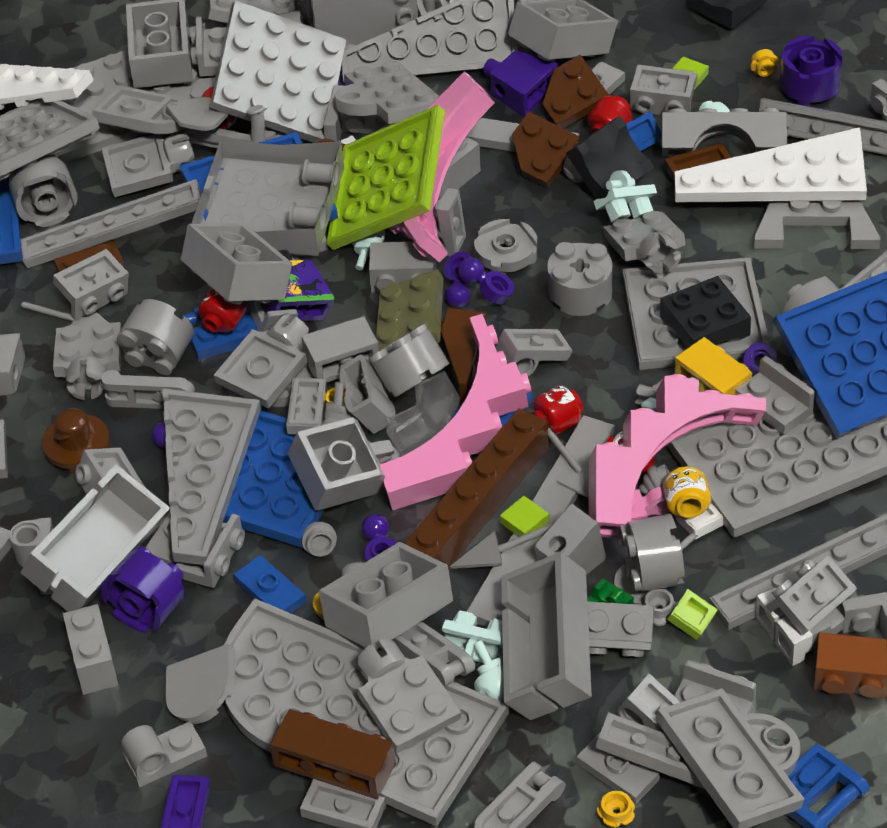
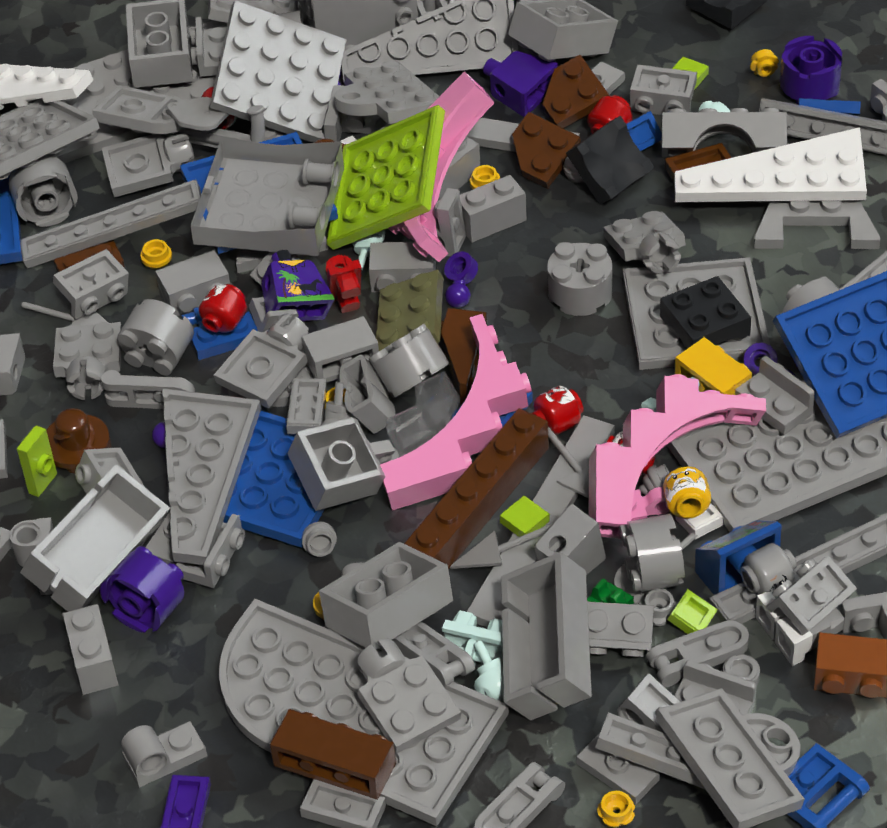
light grey tile [166,644,235,724] -> none
light grey brick [181,223,293,304] -> none
blue plate [233,555,307,613] -> none
dark purple plate [362,514,396,562] -> none
dark purple plate [458,258,514,304] -> none
light grey plate [474,219,538,275] -> none
light grey plate [496,329,573,376] -> none
light aqua hips [593,170,657,223] -> none
light grey hand [635,375,670,405] -> none
none -> lime plate [17,425,57,497]
none -> yellow plate [140,239,172,268]
none -> light grey brick [155,250,231,316]
none -> red hips [326,255,362,313]
none -> light grey brick [460,175,527,243]
none -> yellow plate [470,165,500,189]
none -> light grey plate [646,620,749,687]
none -> blue slope [695,520,782,595]
none -> light grey tile [723,654,760,686]
none -> light grey head [740,543,797,594]
none -> blue plate [799,98,861,116]

